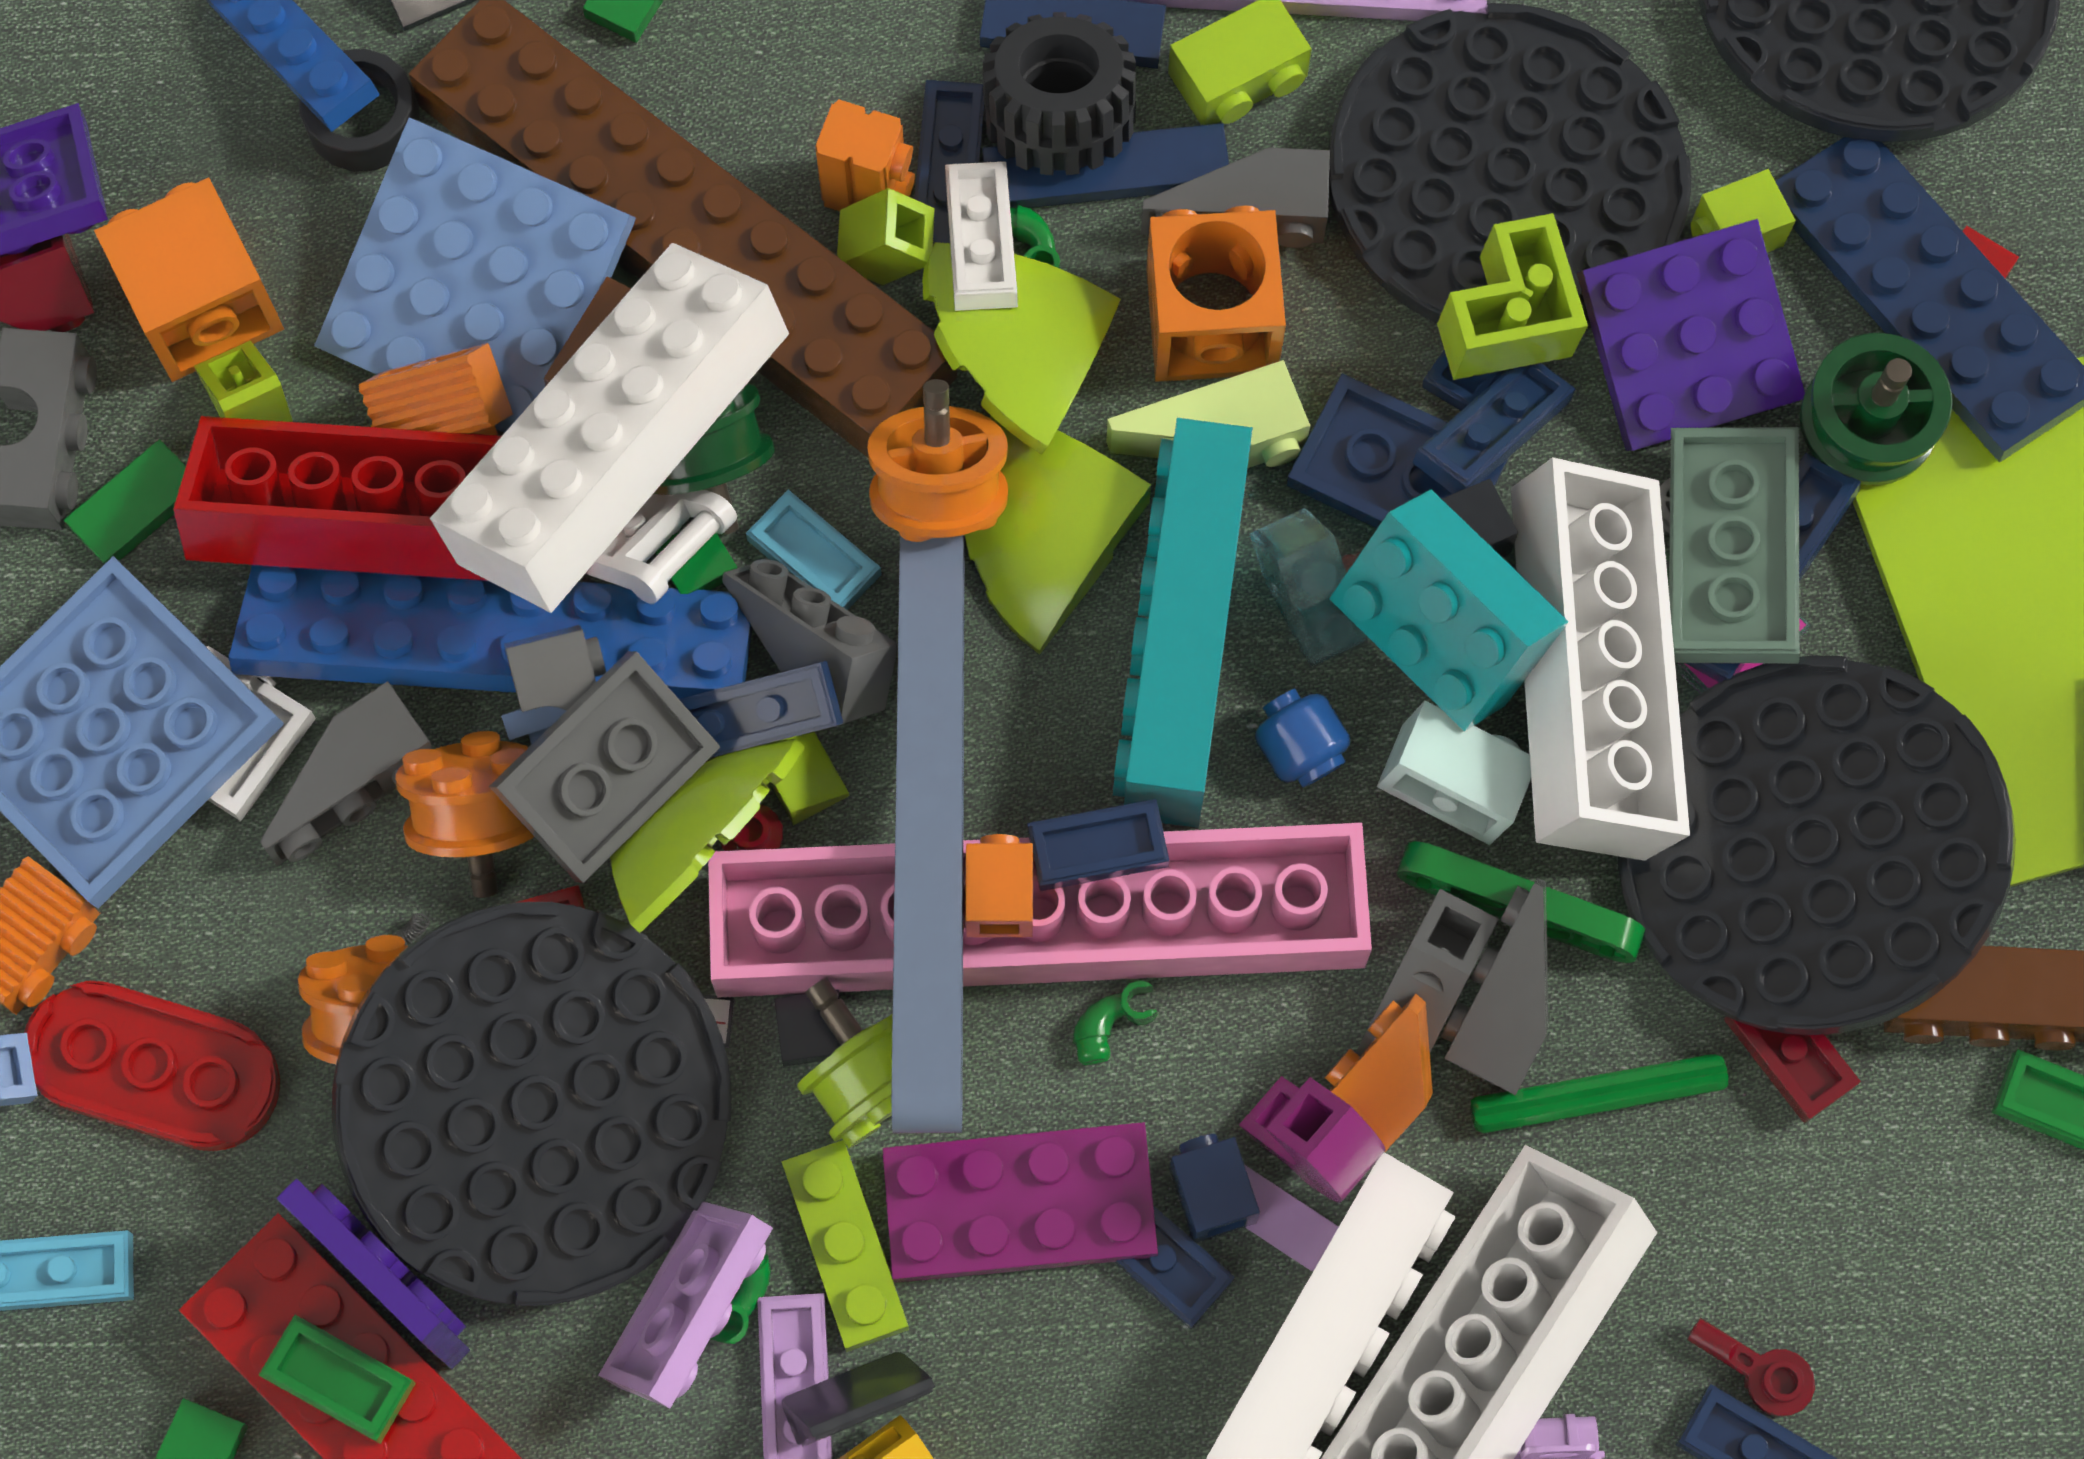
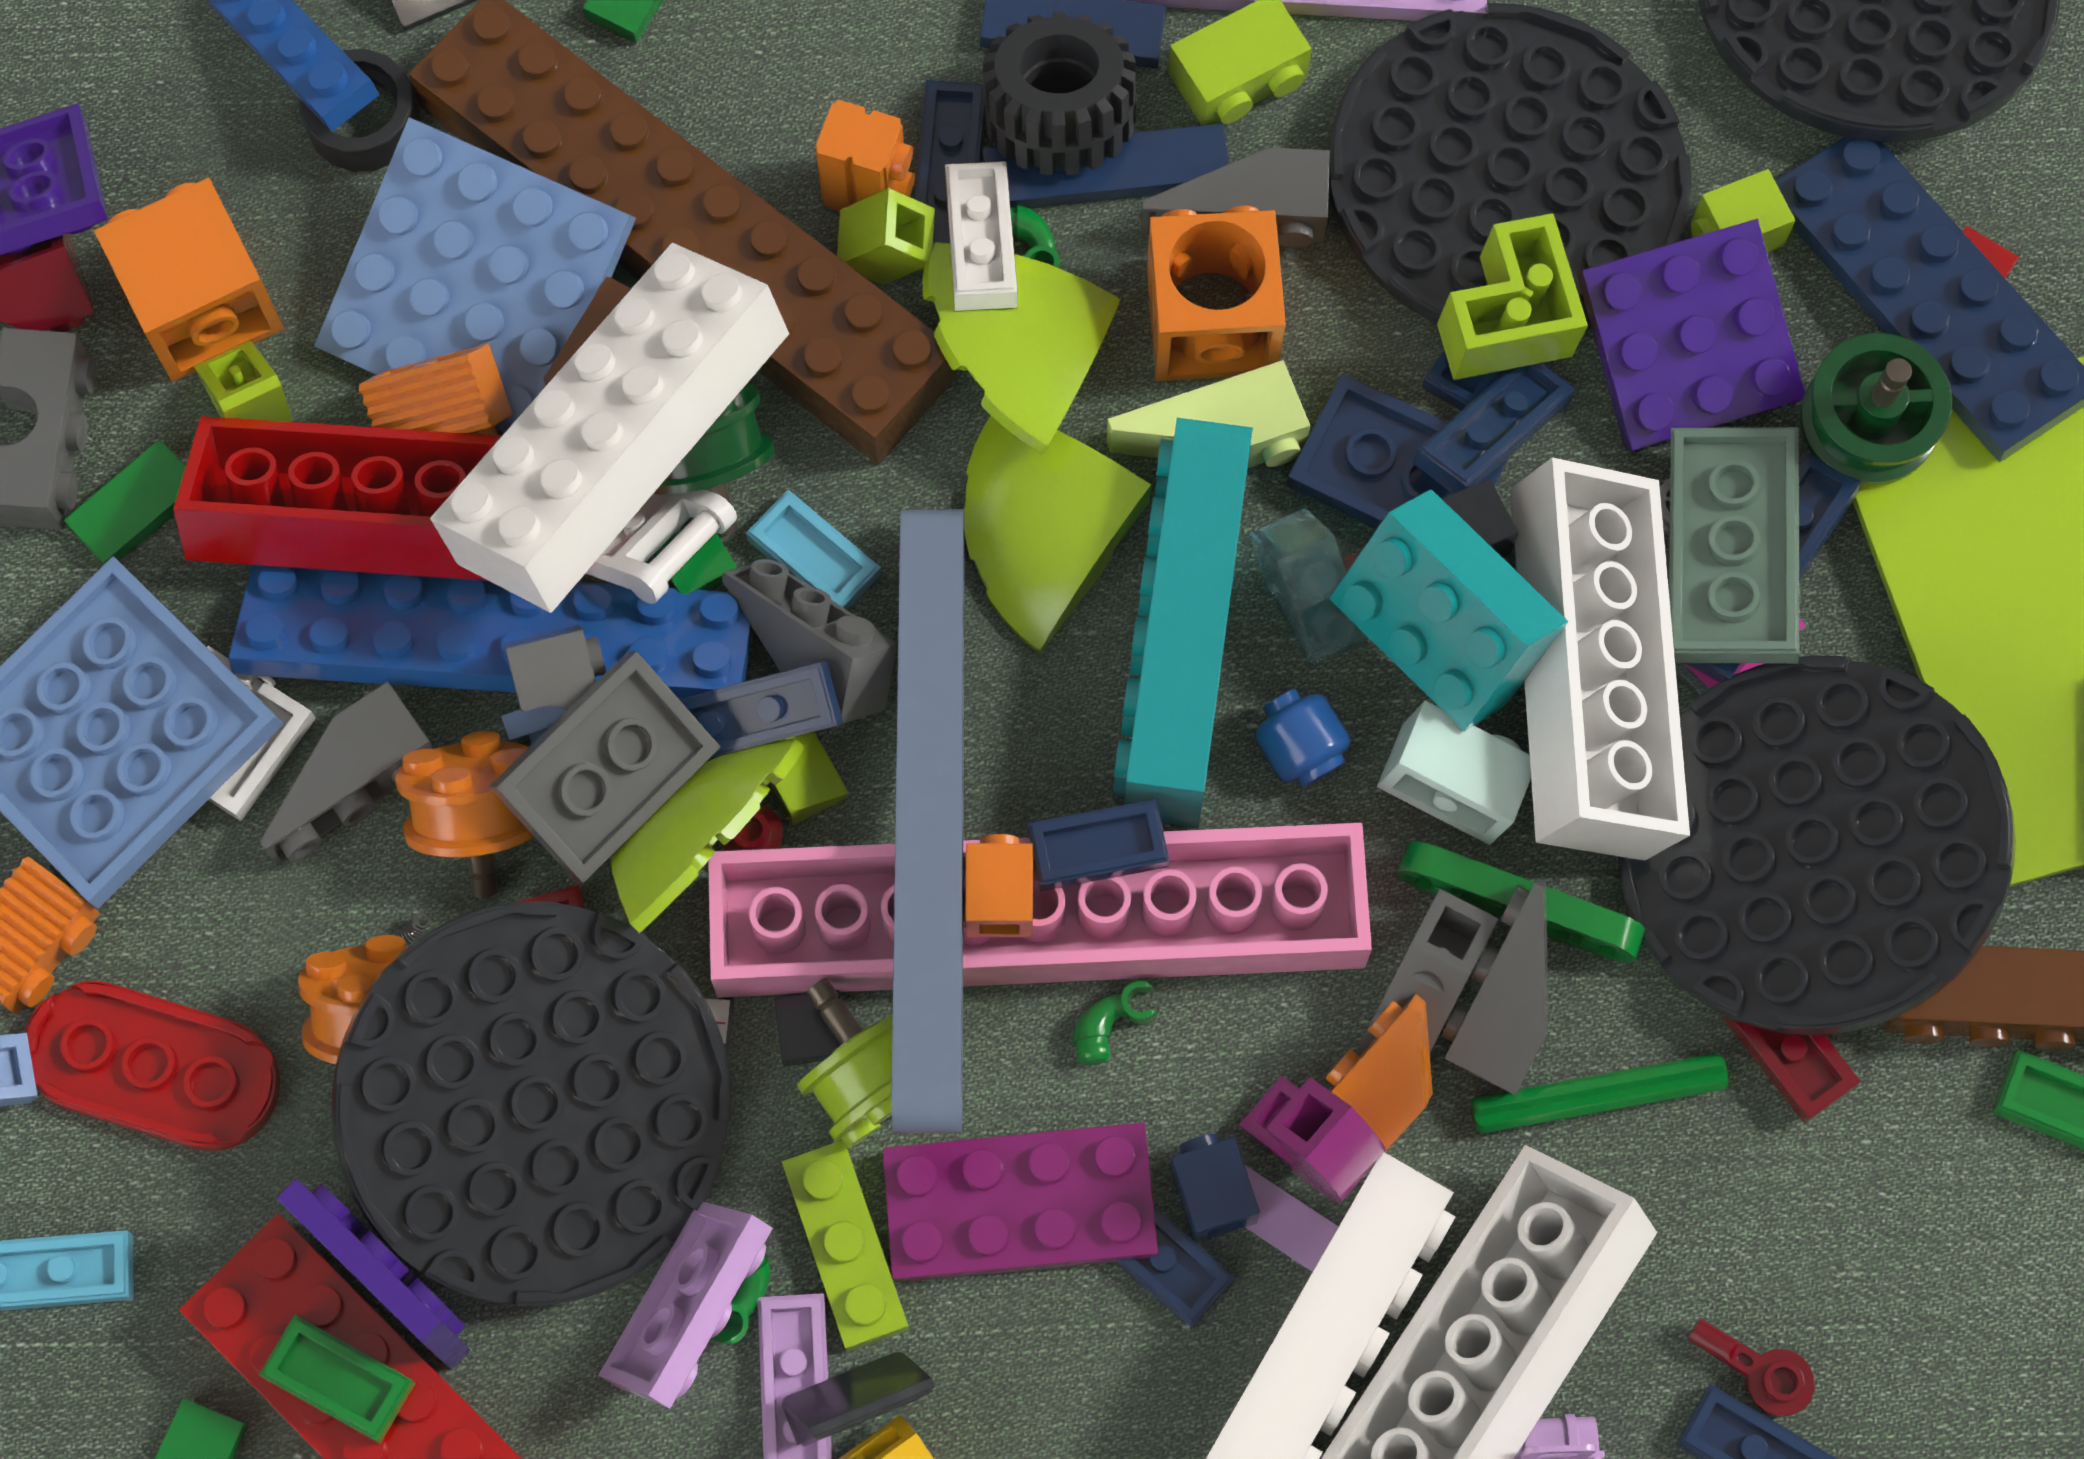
orange wheel [867,379,1008,542] -> none

